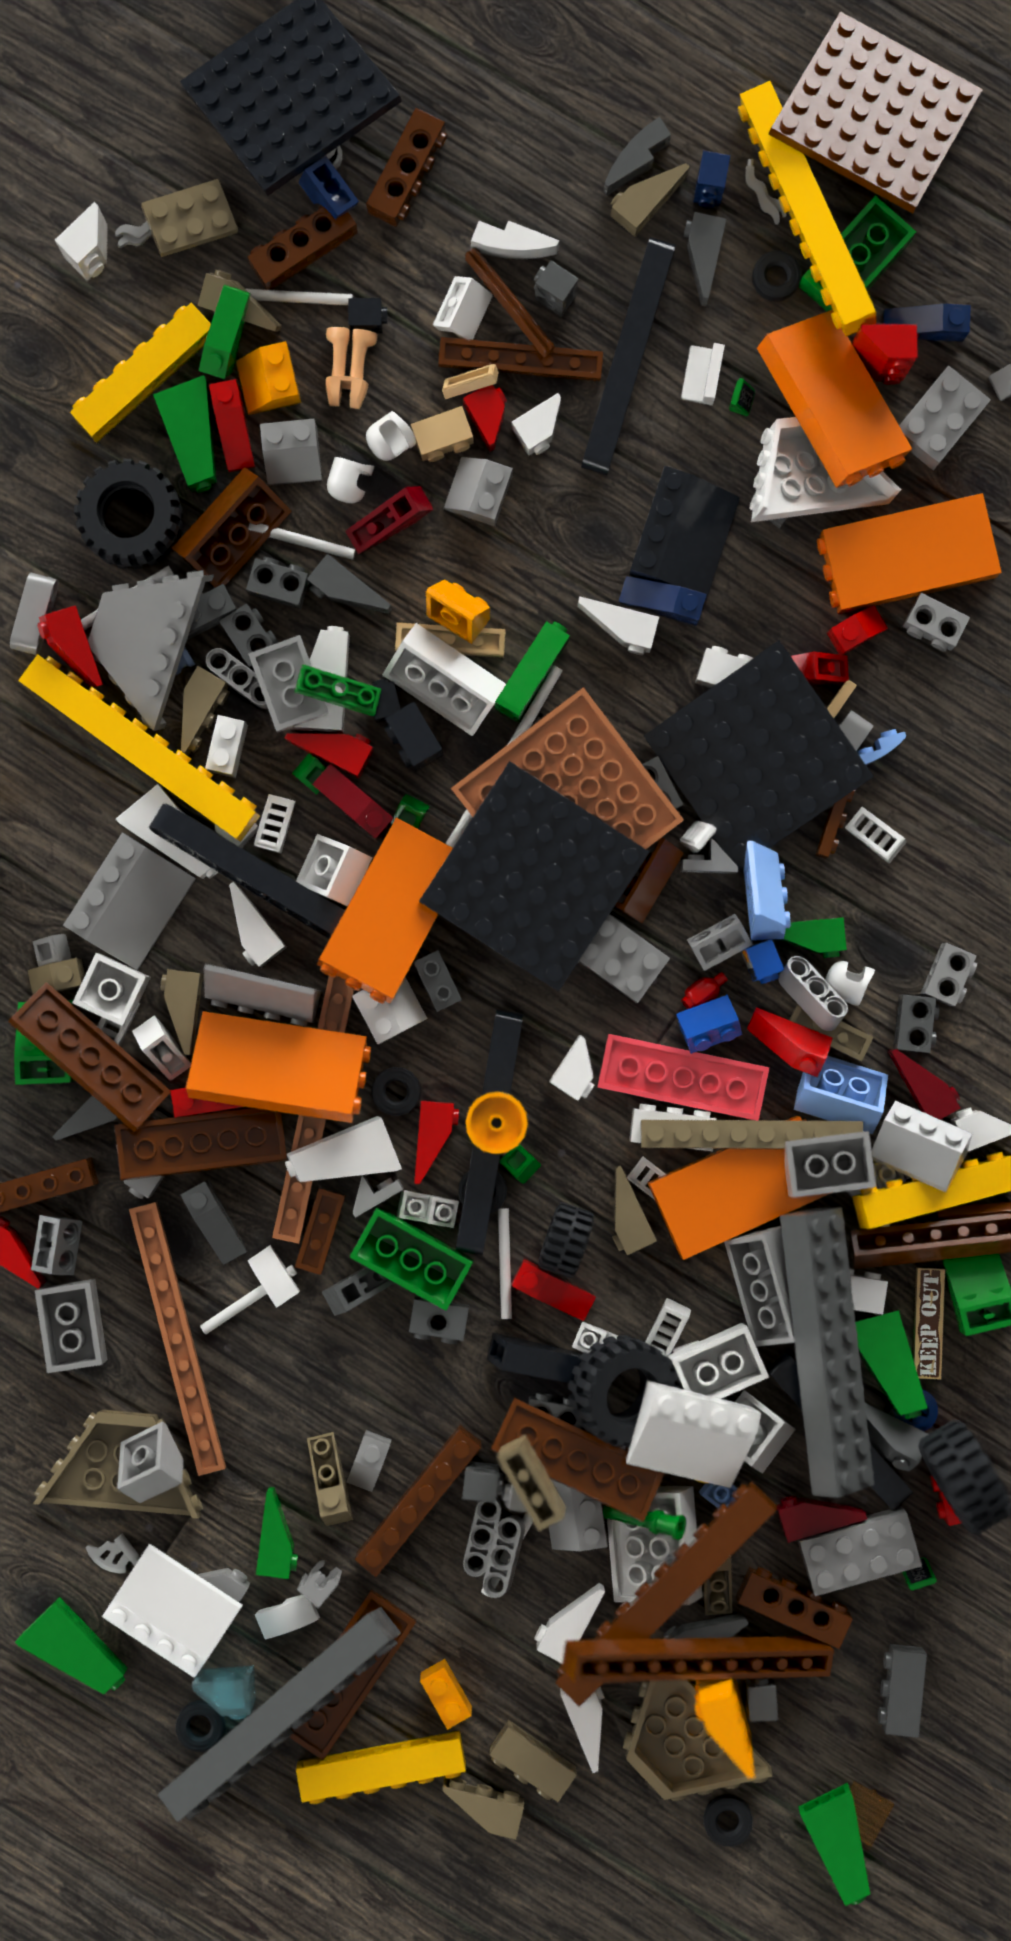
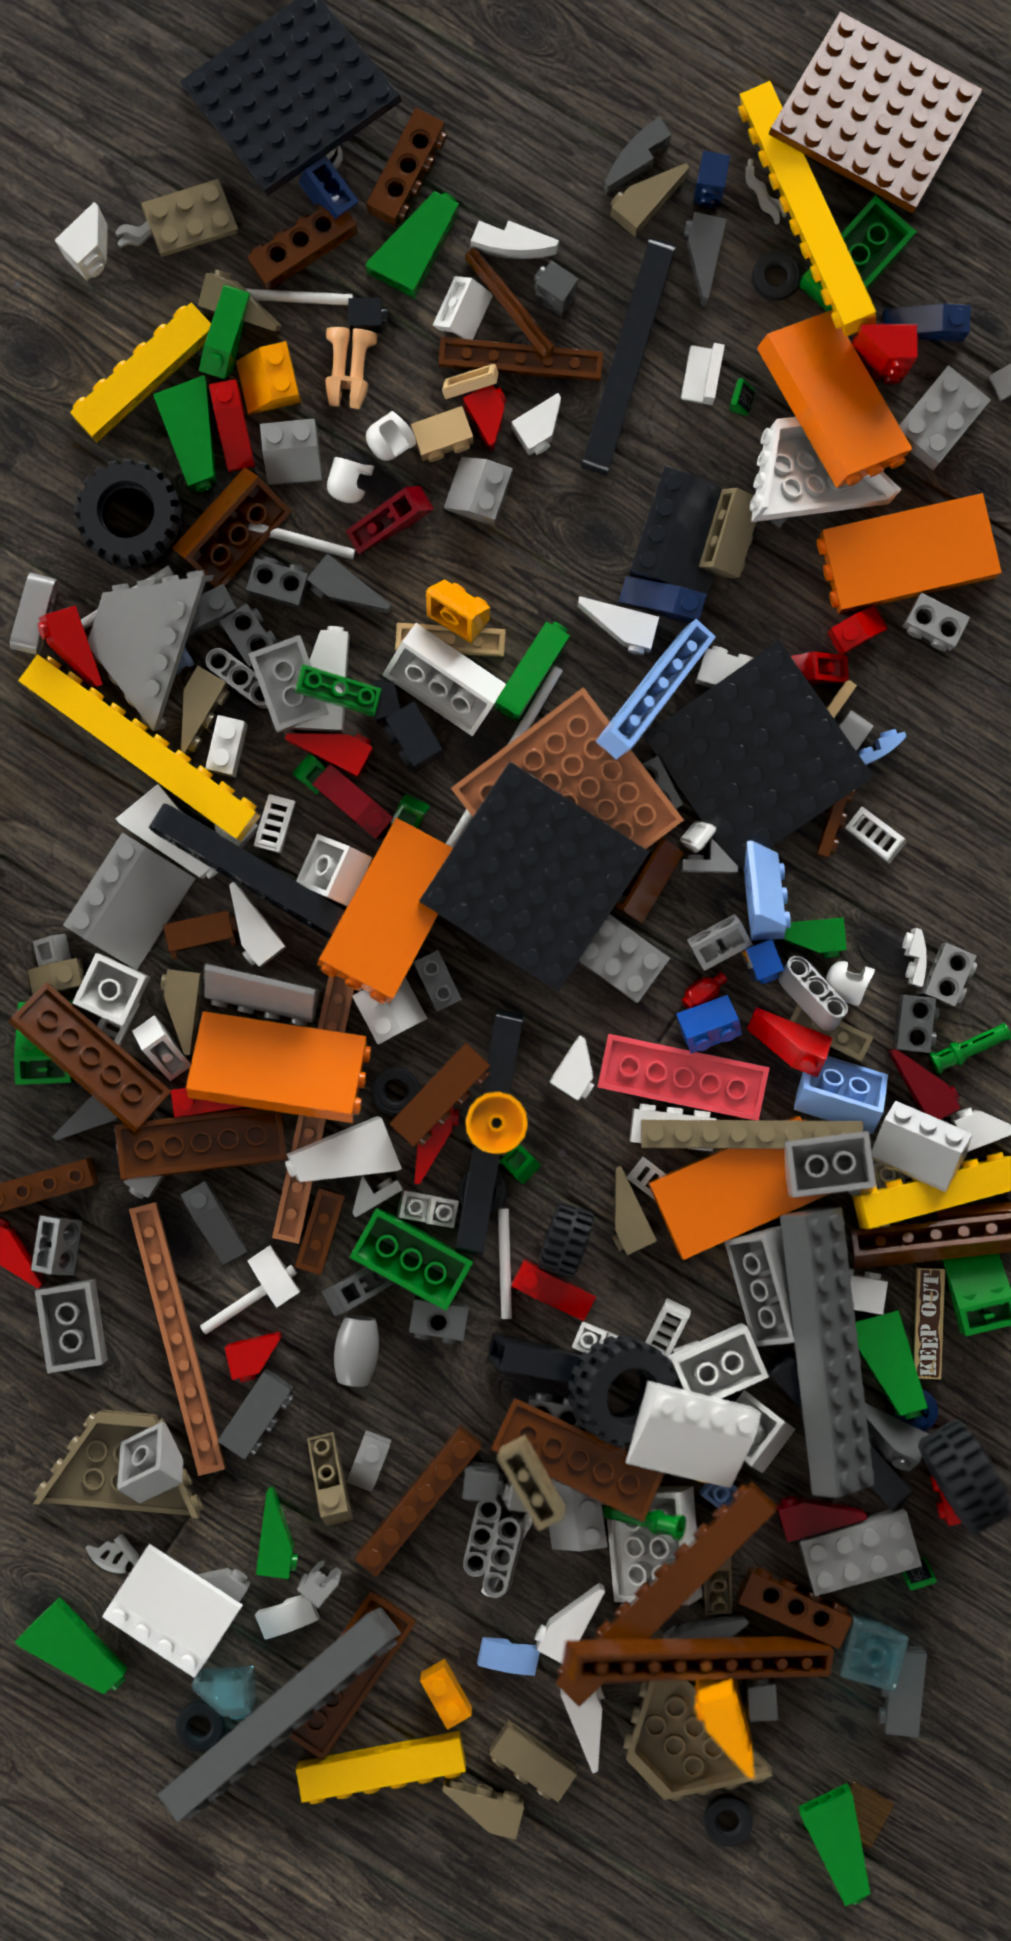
none -> reddish brown brick [163,910,239,960]
none -> dark grey brick [218,1368,293,1460]
none -> red slope [224,1331,282,1382]
none -> light grey piece [334,1315,379,1387]
none -> green slope [365,191,459,298]
none -> reddish brown brick [390,1043,491,1147]
none -> light blue slope [477,1637,540,1676]
none -> light blue brick [596,619,716,759]
none -> dark tan brick [699,488,756,578]
none -> clear light blue slope [839,1615,909,1692]
none -> white slope [902,928,927,987]
none -> green pin [928,1023,1011,1075]

